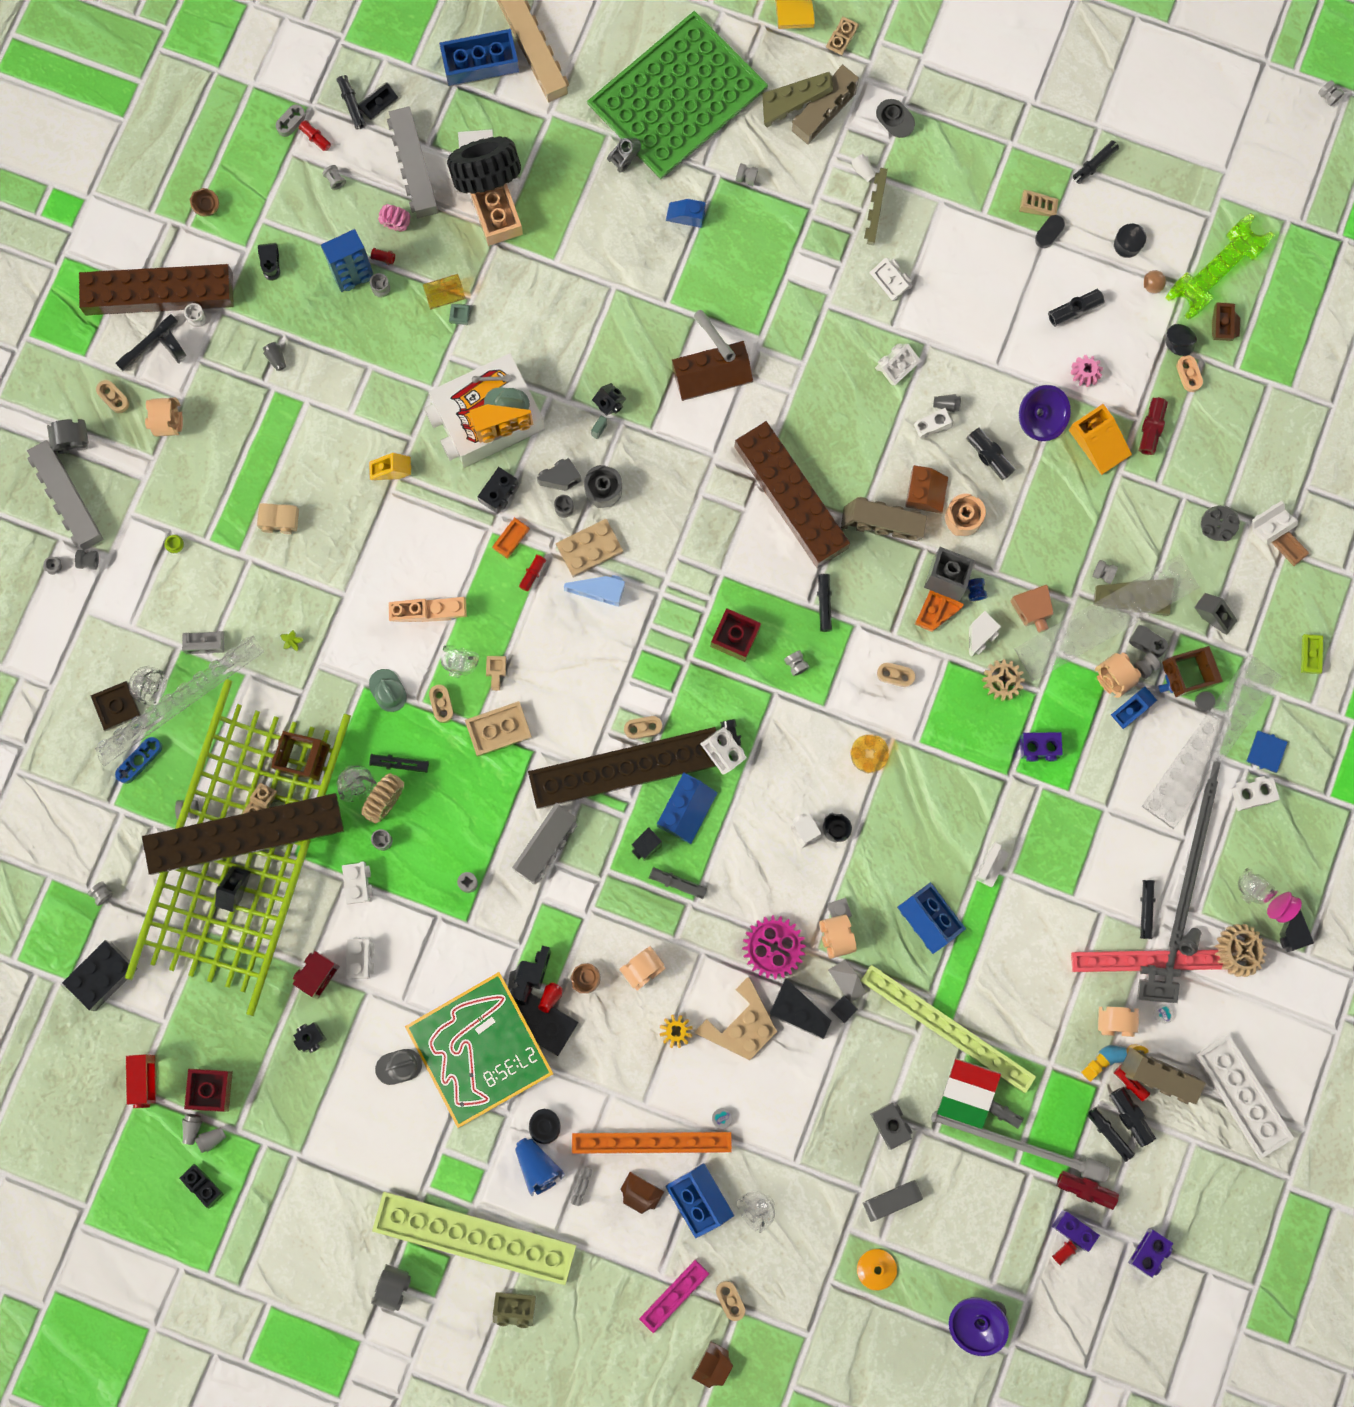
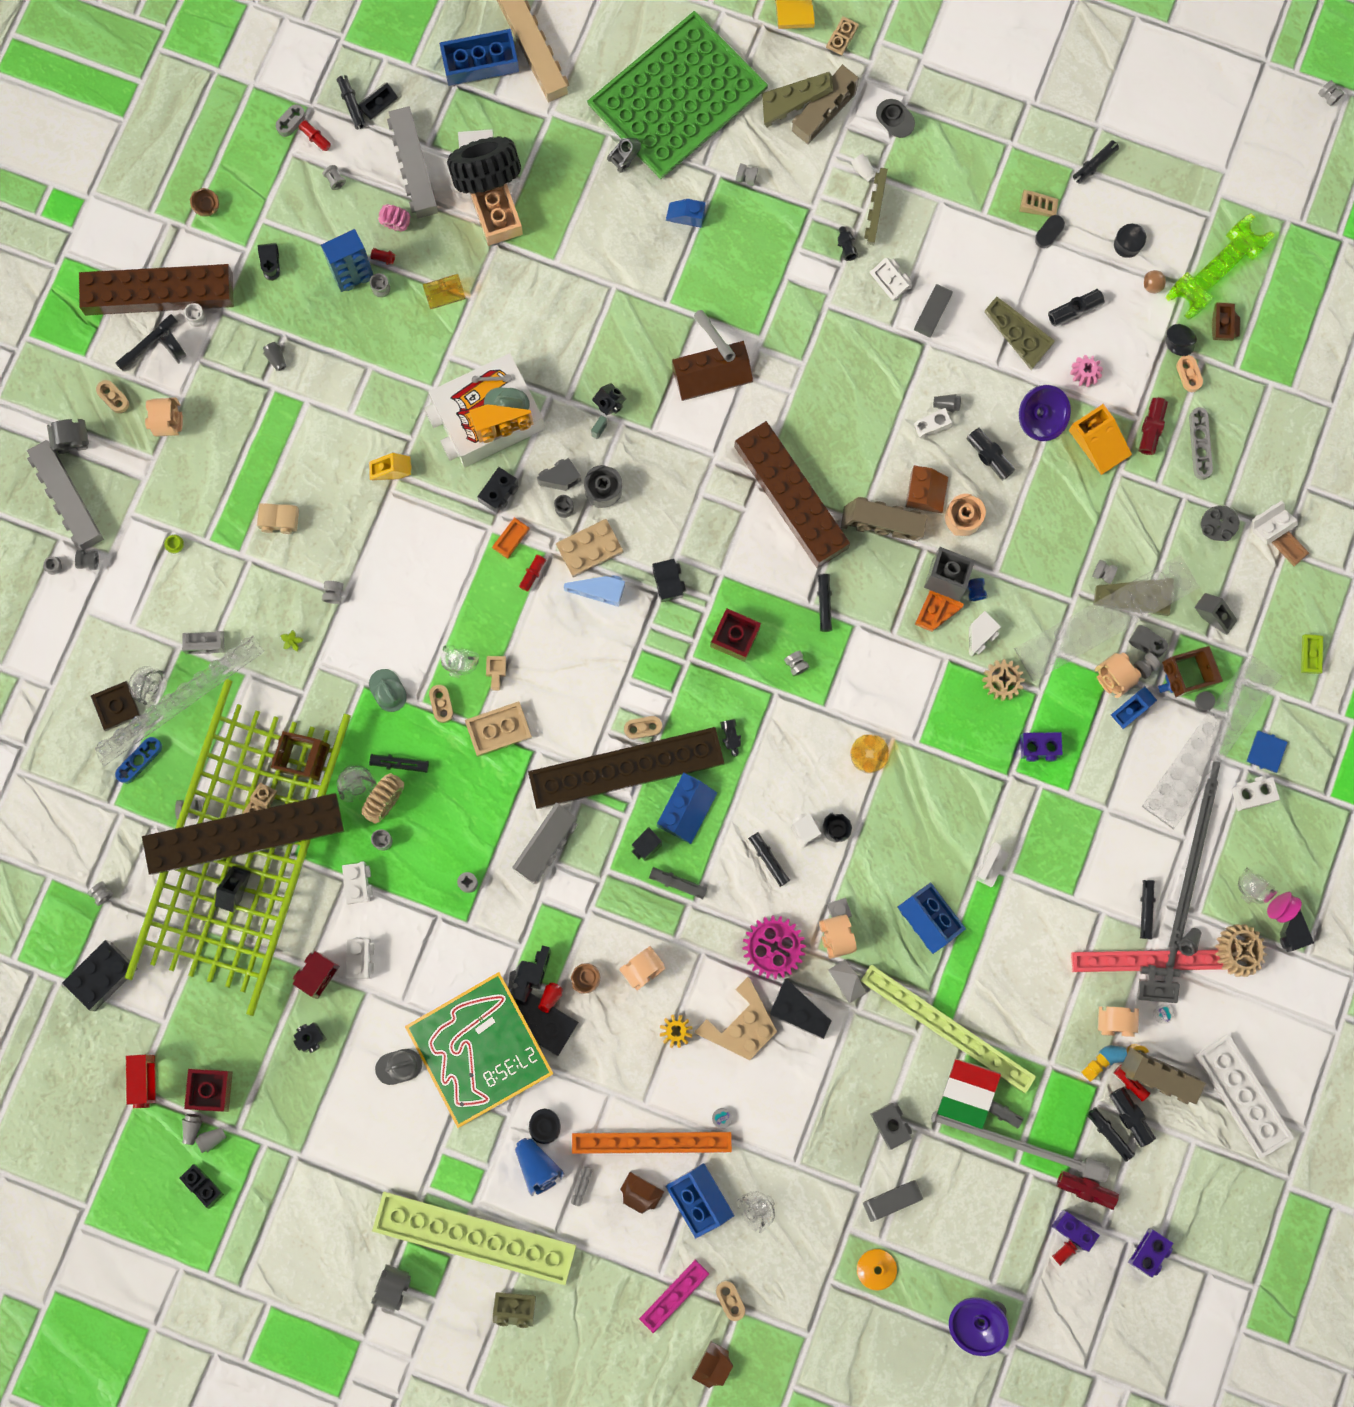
light nougat slope [389,597,467,622] -> none
sand green tile [449,304,470,325] -> none
white brick [700,727,747,775] -> none
black plate [830,995,858,1023] -> none
white bracket [875,343,921,385] -> none
tan plate [877,663,915,687] -> none
nougat torso [1010,585,1053,633] -> none
none -> light grey wheel [322,581,343,604]
none -> black brick [652,559,686,602]
none -> black pin [748,832,790,887]
none -> black piece [838,226,858,261]
none -> dark grey beam [914,284,953,338]
none -> olive wing [984,296,1055,371]
none -> light grey beam [1189,407,1213,480]

